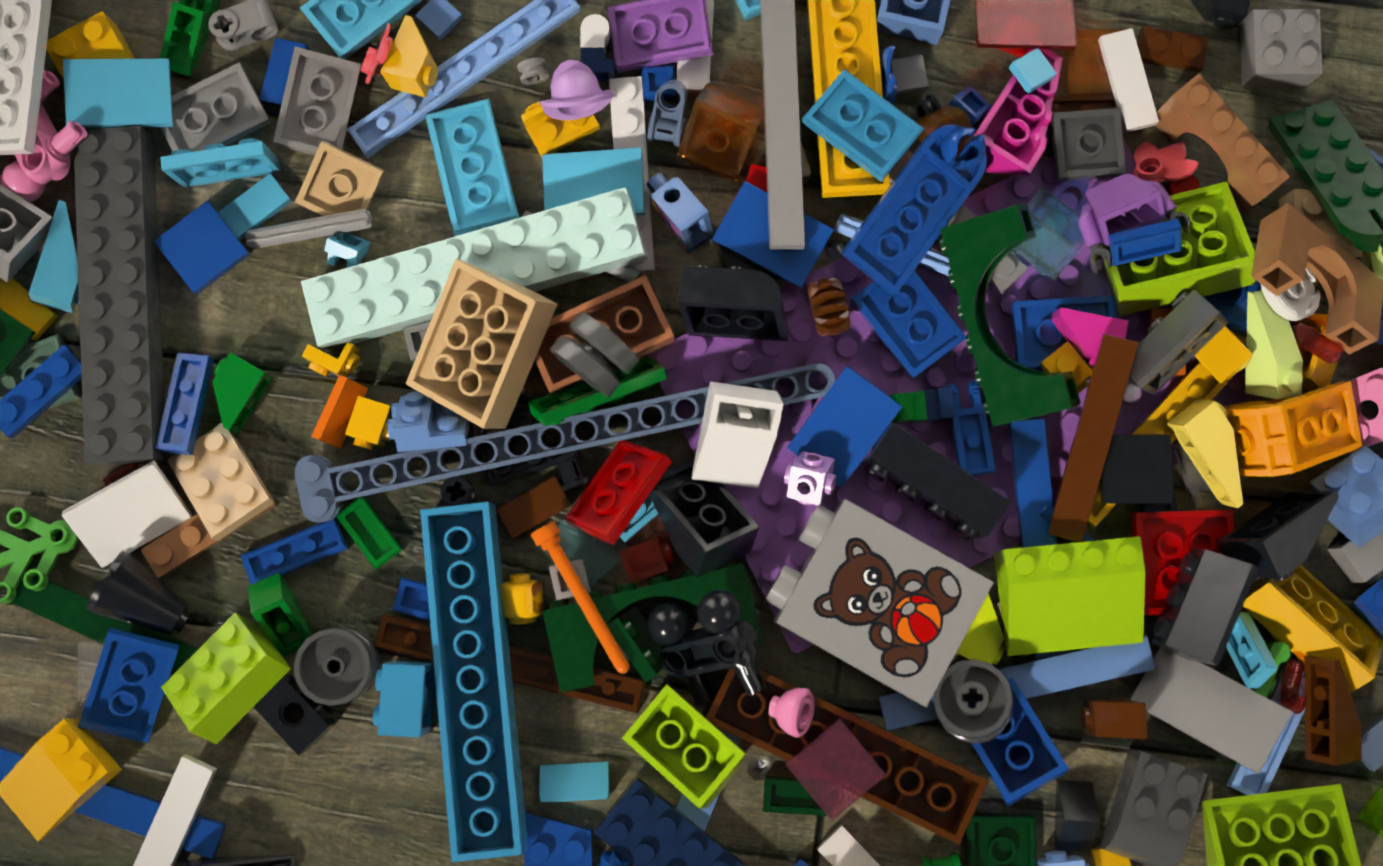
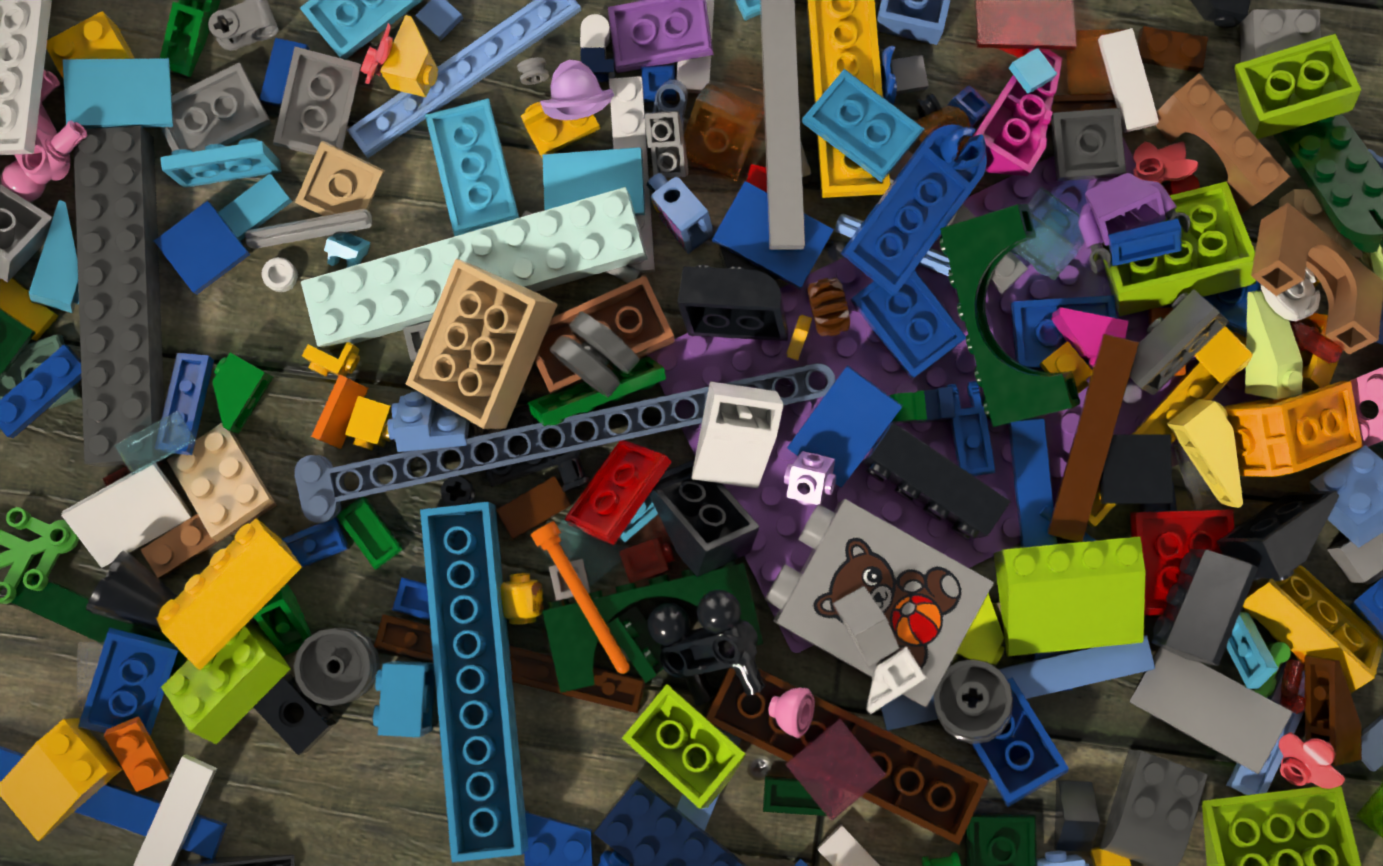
medium azure slope [539,761,610,803] -> none
reddish brown slope [1081,698,1147,739] -> none
none -> orange plate [104,716,171,792]
none -> clear light blue tile [114,411,196,475]
none -> yellow slope [156,518,302,670]
none -> white tile [262,257,298,292]
none -> light grey slope [645,111,688,178]
none -> yellow tile [786,314,812,361]
none -> light grey slope [833,586,899,667]
none -> white tile [867,647,926,714]
none -> lime slope [1235,34,1361,139]
none -> coral plate [1279,732,1346,789]

